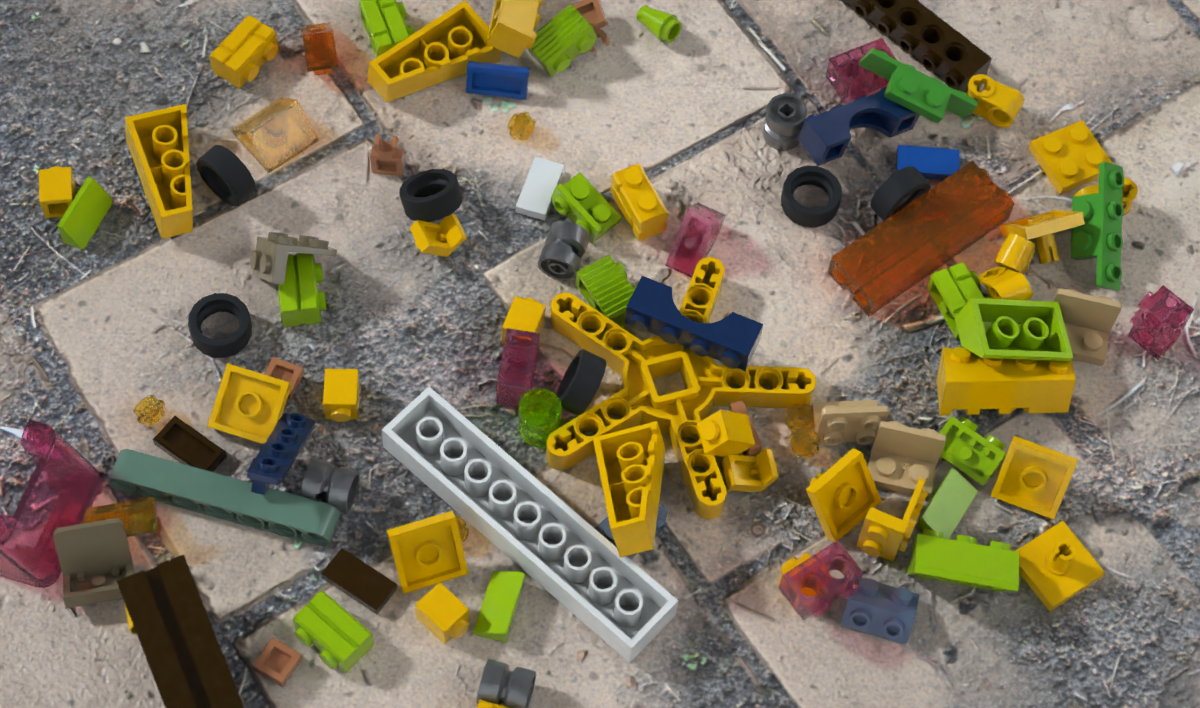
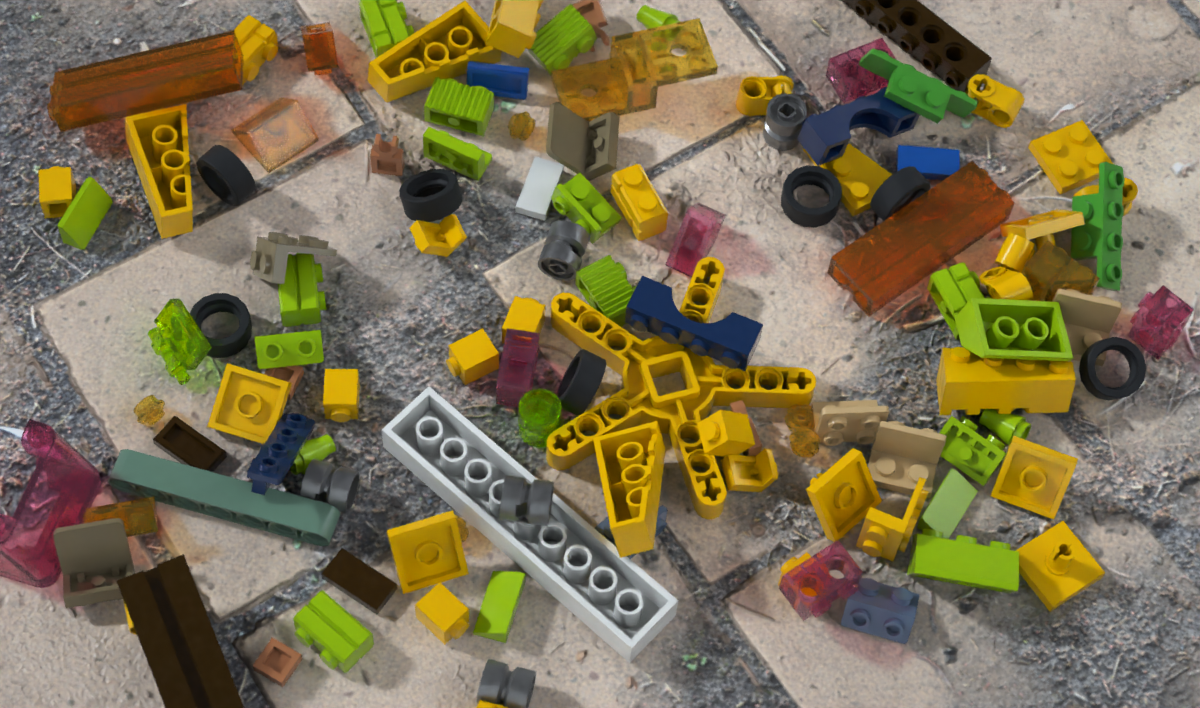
none -> clear orange brick [47,30,244,132]
none -> clear neon green plate [148,299,212,385]
none -> lime bracket [255,330,324,369]
none -> lime cone [290,434,336,475]
none -> lime bracket [423,127,492,181]
none -> lime brick [424,77,494,136]
none -> yellow brick [446,328,499,385]
none -> flat silver wheel [499,475,554,526]
none -> dark tan bracket [546,102,620,181]
none -> clear yellow bracket [551,18,718,122]
none -> yellow piece [736,76,794,116]
none -> yellow wing [802,143,893,217]
none -> lime cone [979,409,1031,446]
none -> clear yellow slope [1022,241,1100,302]
none -> black tyre [1079,337,1146,401]

